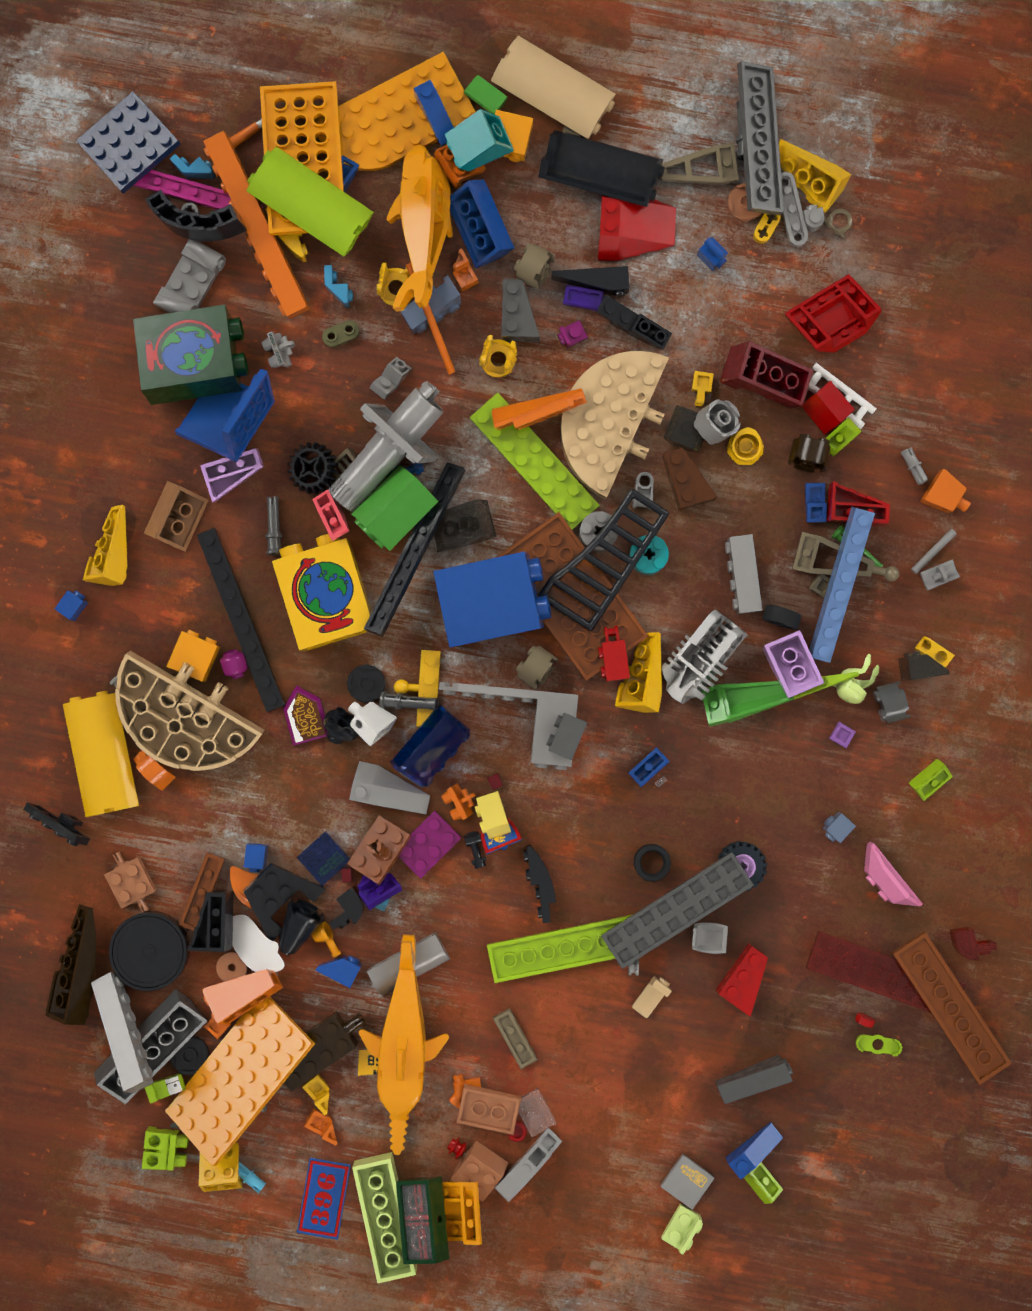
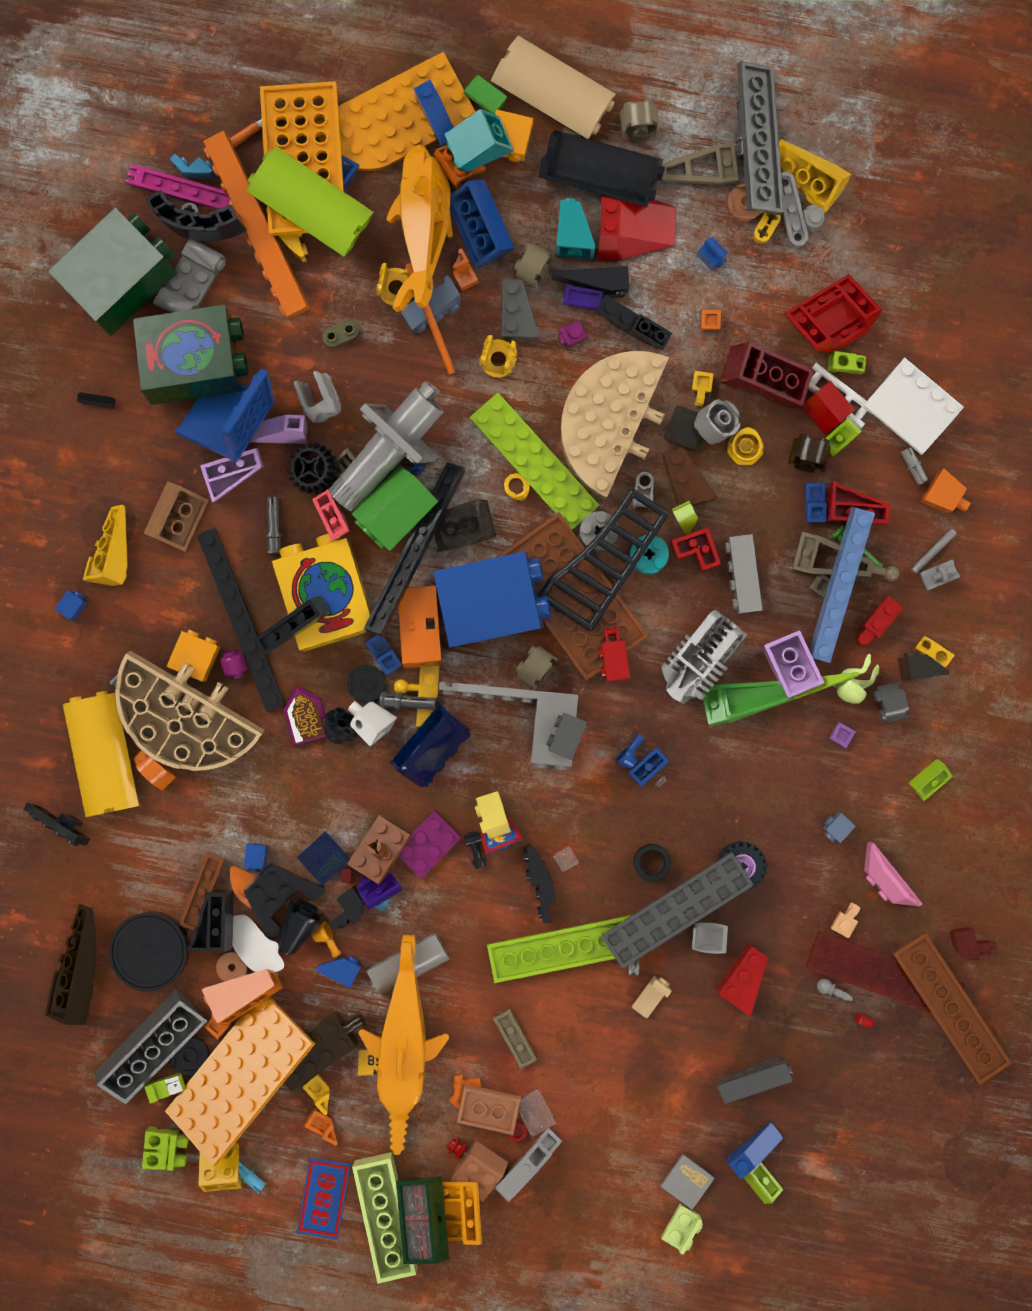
plate [76,92,181,194] -> none
brick [91,972,154,1093] -> none
nougat plate [104,851,157,913] -> none
light grey hips [262,331,295,368] -> none
dark azure slope [324,265,353,308] -> none
light grey wedge [349,761,430,814] -> none
light grey slope [370,357,412,400] -> none
orange hips [441,783,476,820] -> none
dark red piece [487,773,503,790] -> none
orange wedge [492,388,587,430] -> none
yellow wedge [615,632,662,713] -> none
black tyre [762,604,802,630] -> none
dark tan piece [824,208,853,238] -> none
lime piece [855,1034,903,1056] -> none
none -> brick [48,208,177,336]
none -> black axle [77,392,116,408]
none -> lavender slope [250,415,308,444]
none -> black slope [254,595,331,655]
none -> light grey piece [294,371,341,423]
none -> blue slope [365,635,402,675]
none -> orange brick [398,586,443,669]
none -> yellow piece [504,473,529,501]
none -> clear tile [553,846,579,872]
none -> teal slope [555,198,595,260]
none -> blue bar [615,734,645,769]
none -> dark tan brick [619,100,660,142]
none -> red brick [670,528,721,572]
none -> lime slope [672,501,698,535]
none -> orange plate [701,310,721,331]
none -> light grey bar [817,979,853,1001]
none -> lime leg [827,351,866,374]
none -> light nougat plate [831,902,860,938]
none -> red brick [856,596,904,646]
none -> white slope [863,358,963,455]

